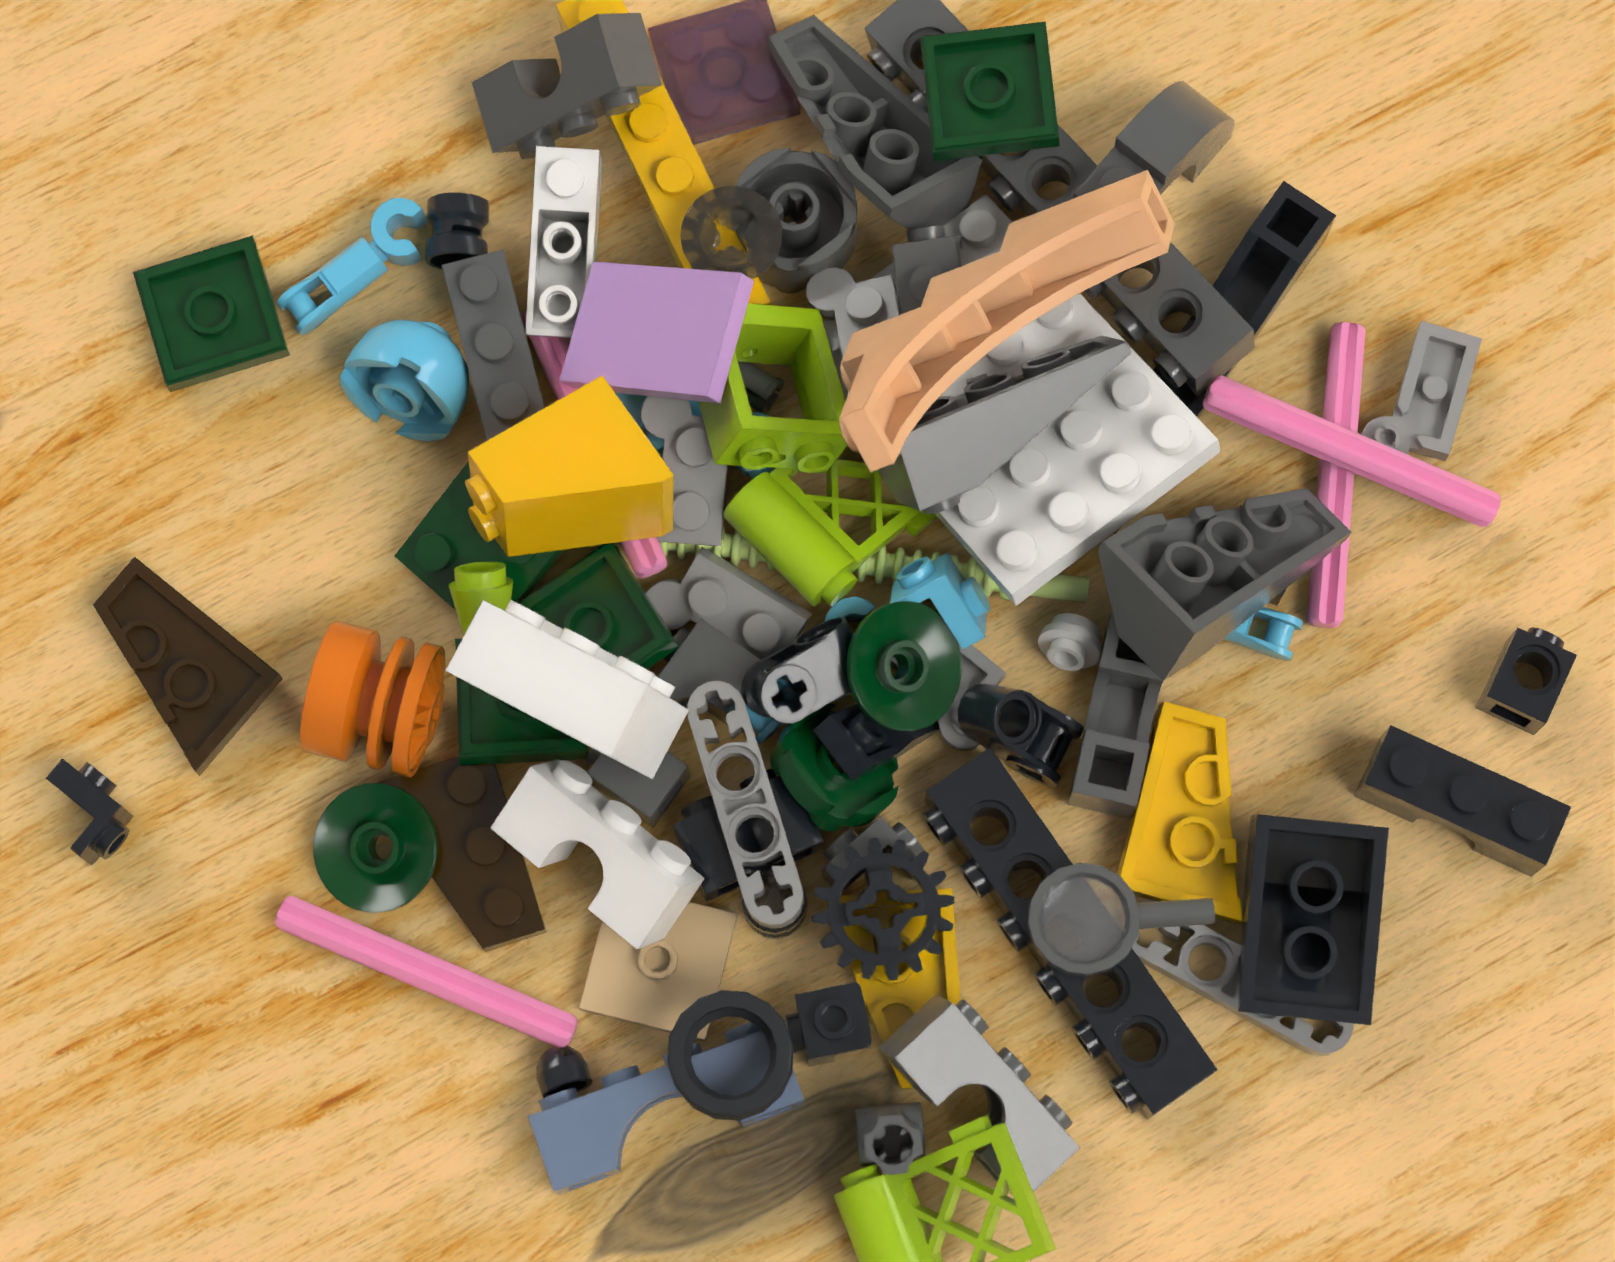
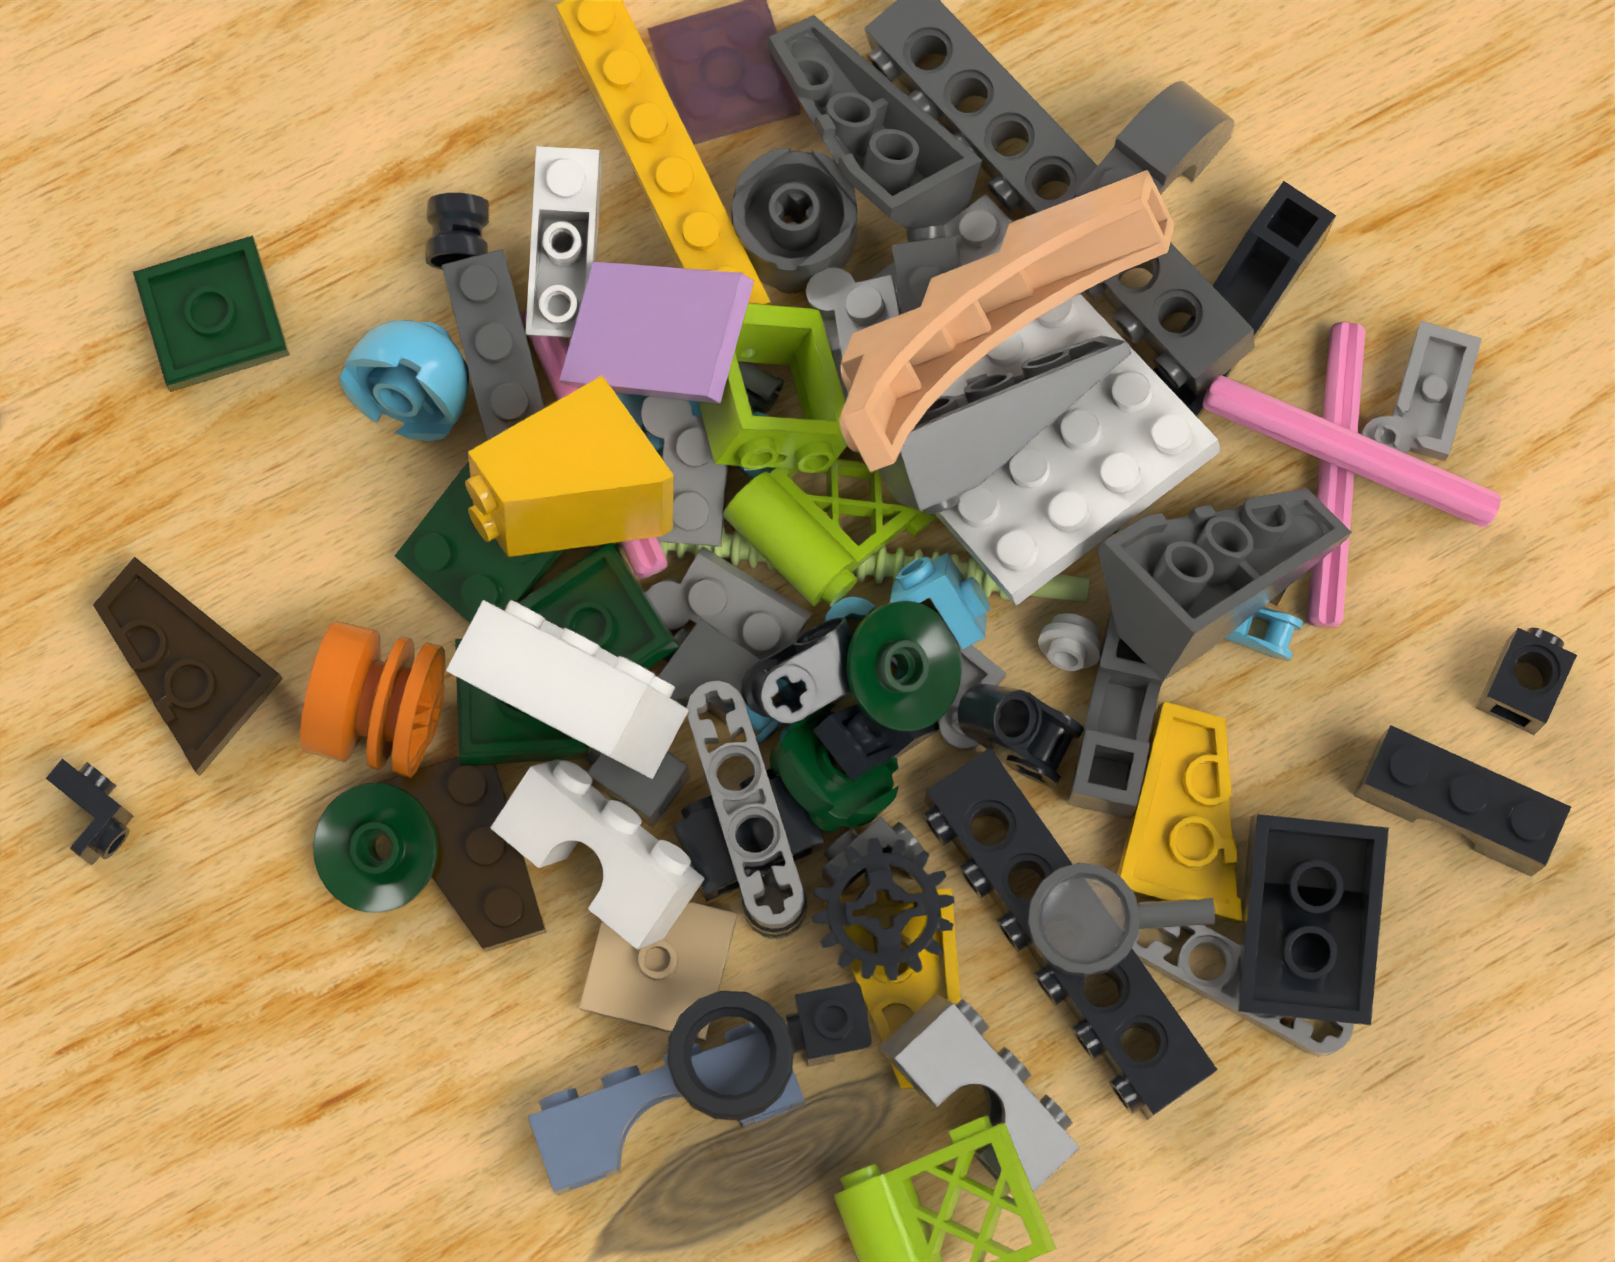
bright pink axle [275,896,578,1049] -> none
medium azure piece [277,198,428,335] -> none
lime cone [449,562,513,637] -> none
dark grey arch [472,13,662,159] -> none
black hinge [536,1046,593,1098] -> none
clear smoke gear [680,186,782,279] -> none
dark grey piece [855,1102,925,1175] -> none
dark green plate [920,21,1060,161] -> none

